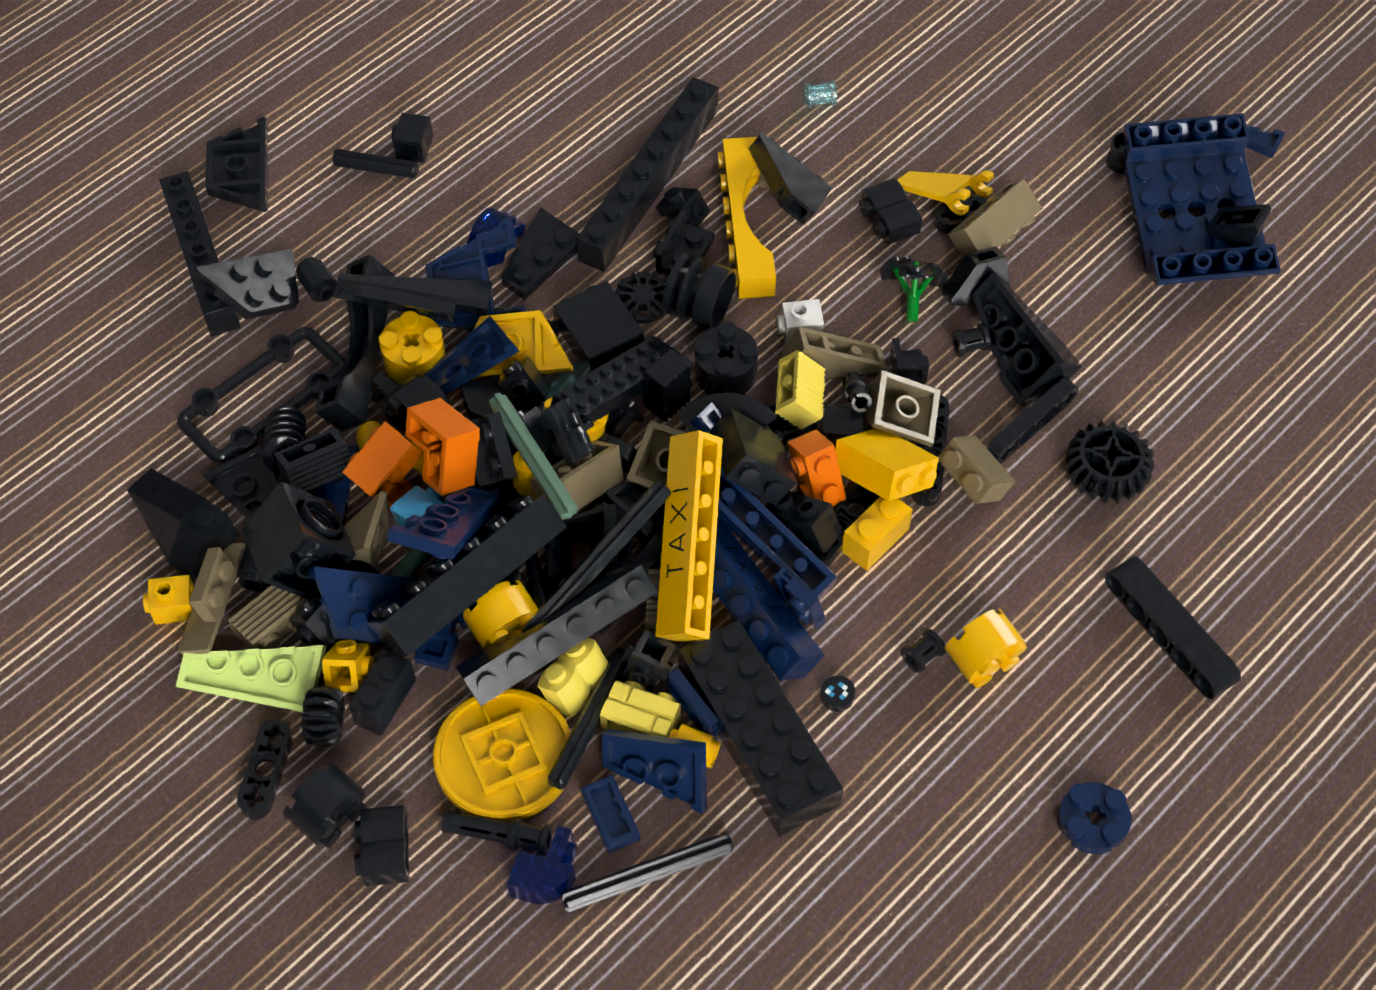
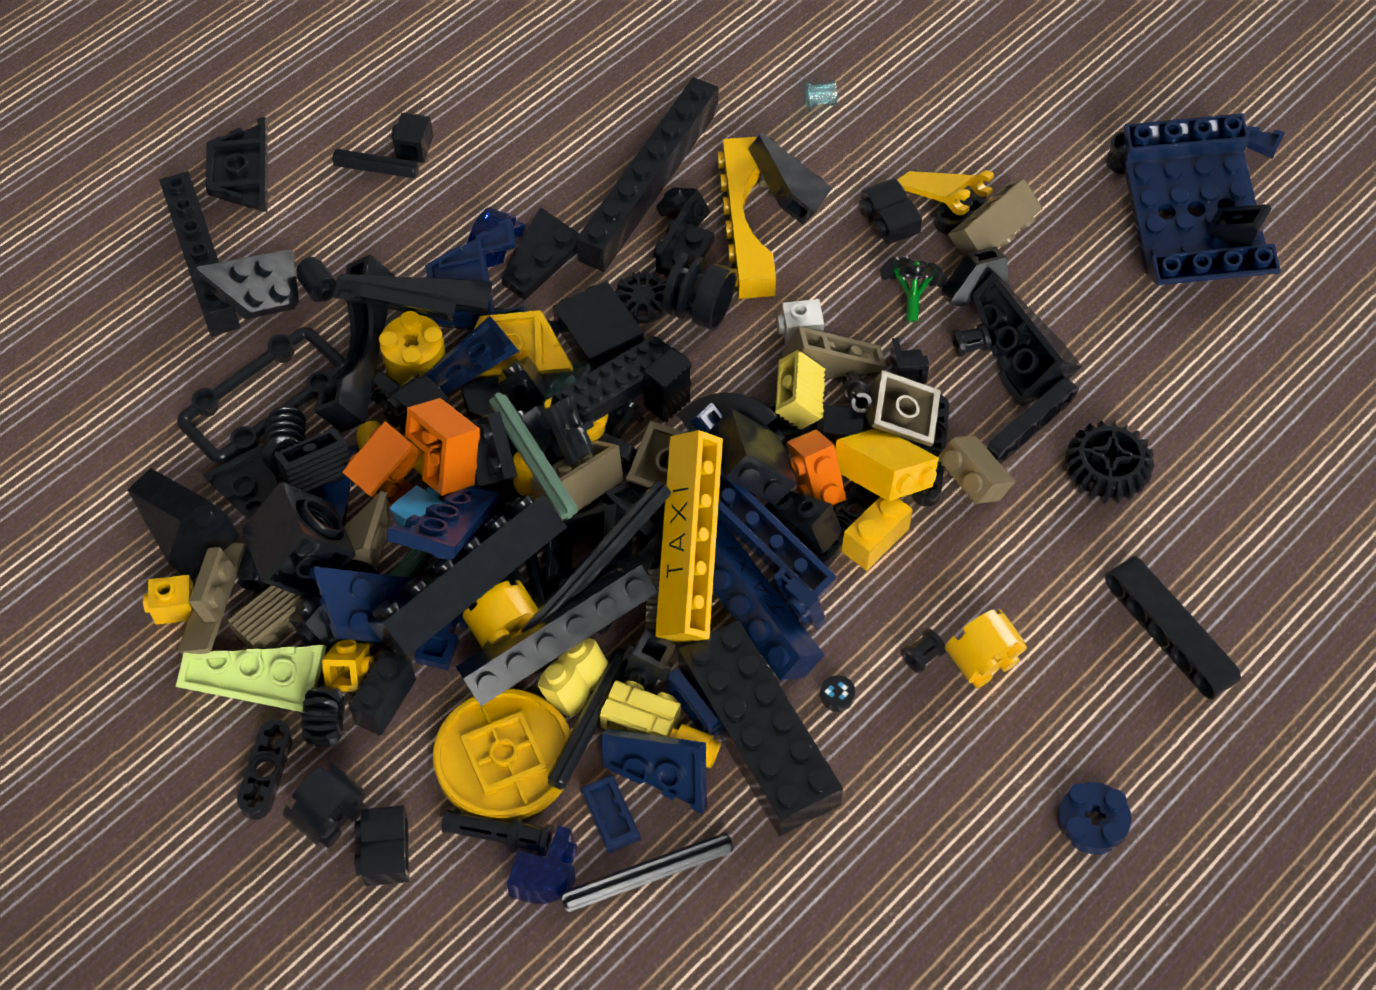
black brick [695,322,758,395] -> none

